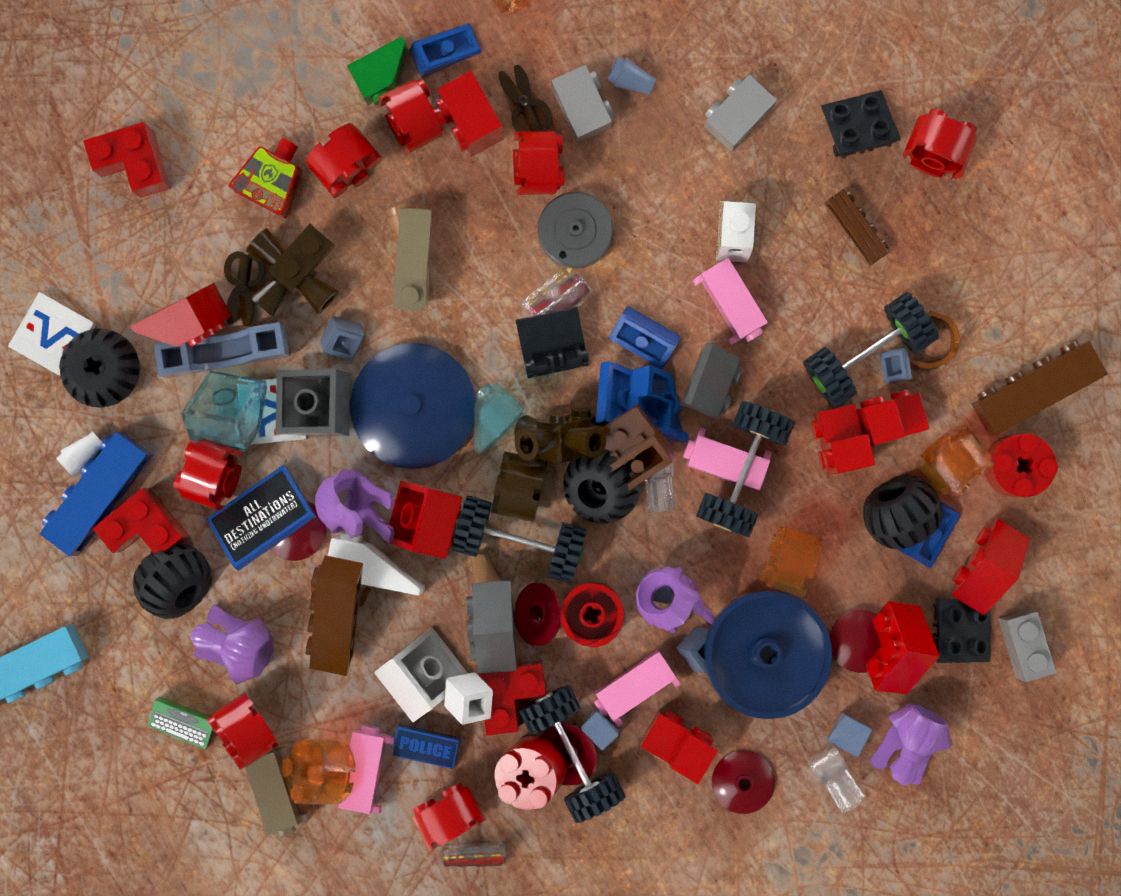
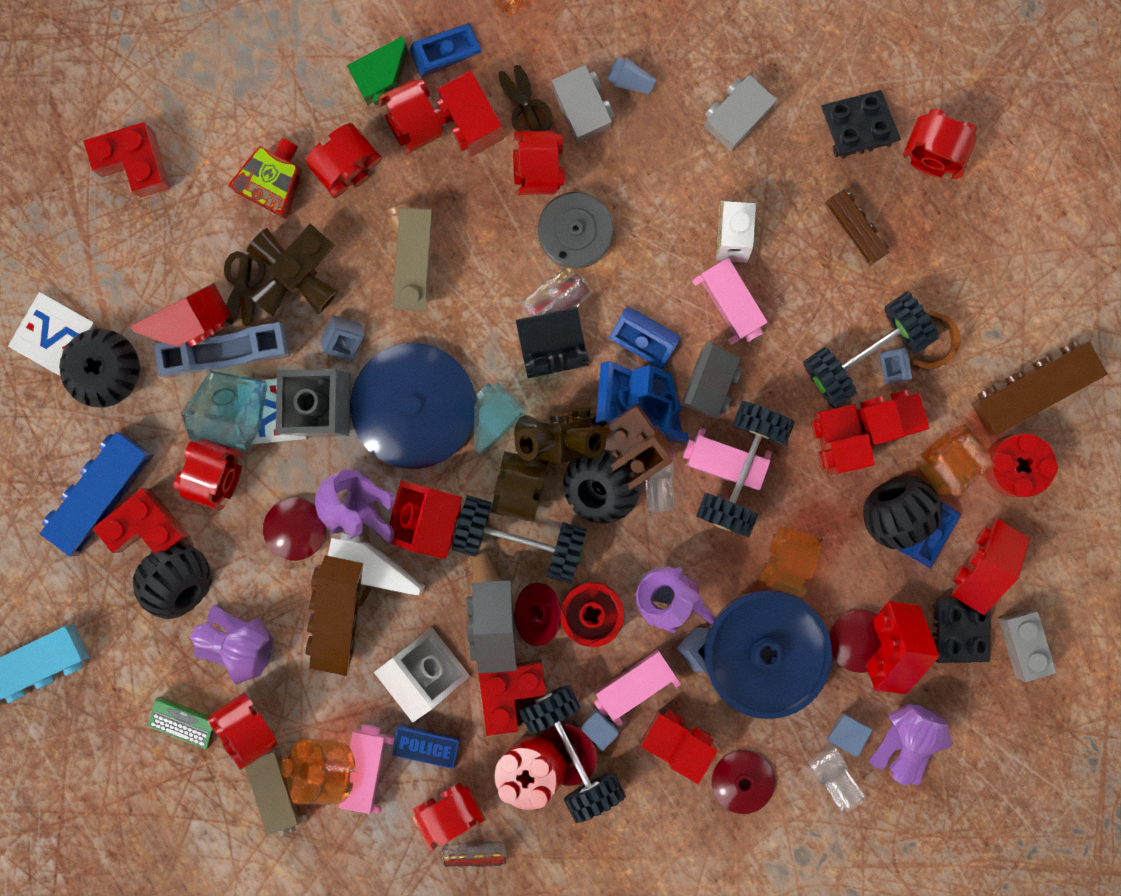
white cone [56,431,102,477] -> none
black tile [206,465,317,571] -> none
white brick [444,672,493,725] -> none

